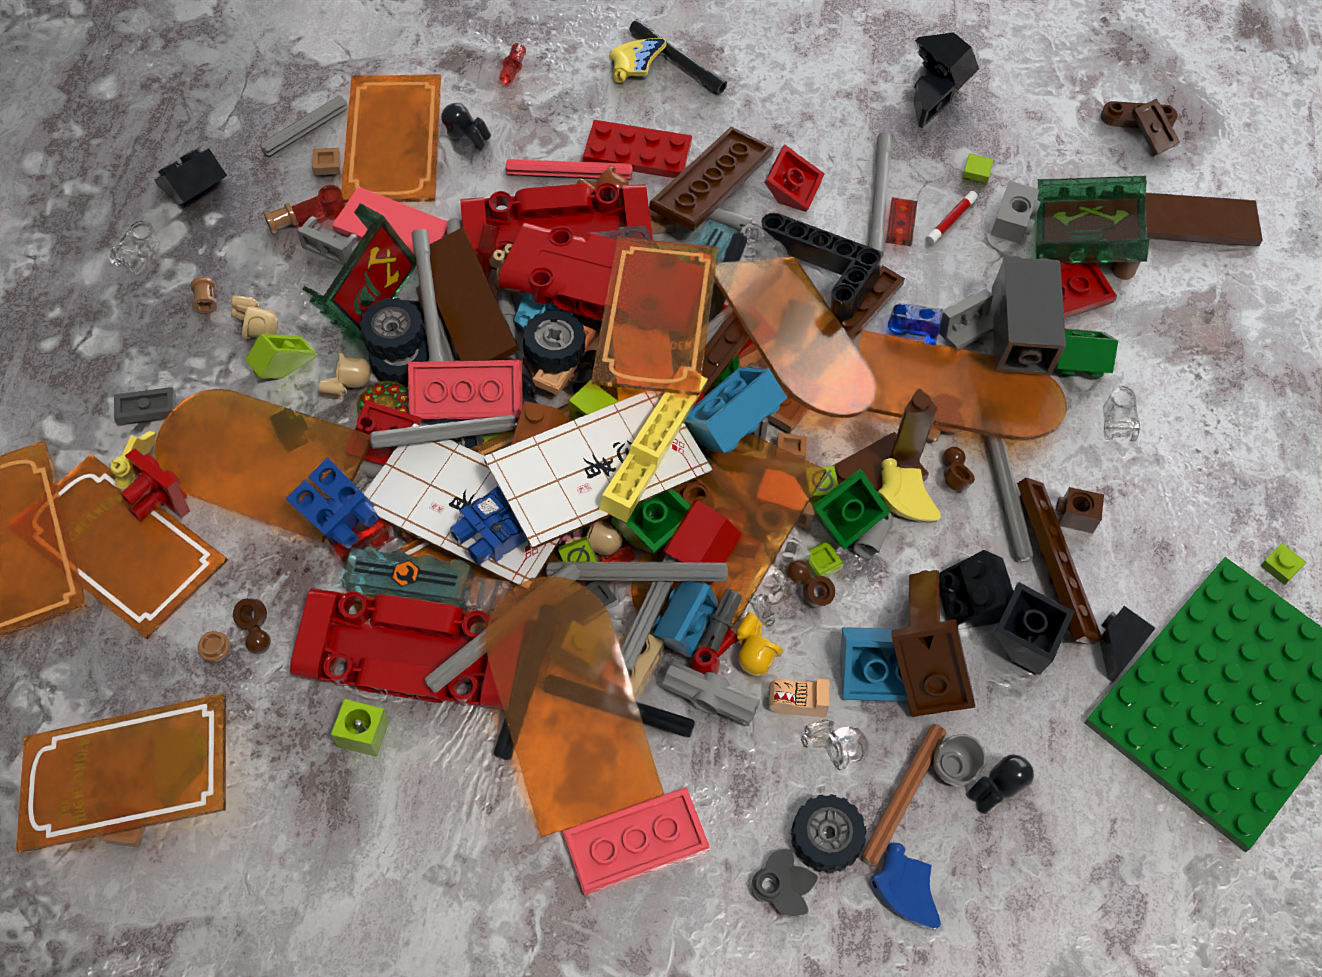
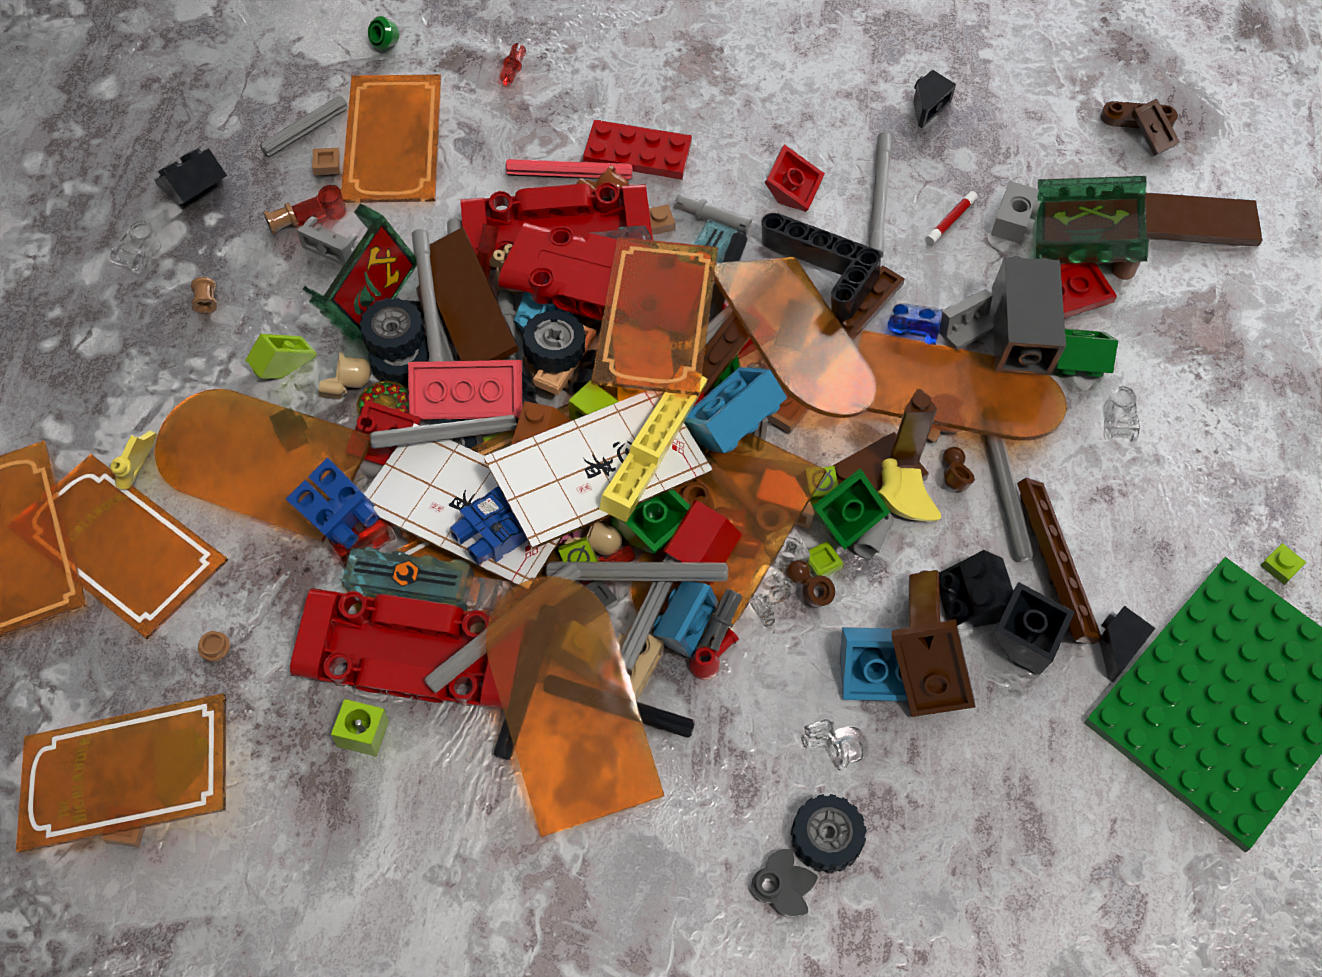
dark grey plate [114,387,176,425] -> none
red plate [120,448,190,522] -> none
tan piece [231,295,278,339] -> none
reddish brown plate [233,598,271,654] -> none
coral tile [332,186,447,263] -> none
black piece [441,103,491,149] -> none
coral tile [563,787,710,896] -> none
light yellow arm [609,38,666,83] -> none
black piece [629,19,727,94] -> none
reddish brown tile [649,126,774,232] -> none
light grey piece [662,661,760,726] -> none
yellow piece [736,612,784,676] -> none
clear piece [741,223,787,273] -> none
light nougat leg [769,679,830,718] -> none
medium nougat plate [775,433,807,464] -> none
nougat axle [861,724,946,866] -> none
blue arm [870,842,941,930] -> none
clear red tile [885,197,918,247] -> none
black slope [915,32,979,90] -> none
light grey hair [933,733,987,787] -> none
lime tile [963,153,994,183] -> none
black piece [969,754,1034,814] -> none
reddish brown brick [1055,487,1104,533] -> none
none -> green cone [368,16,400,51]

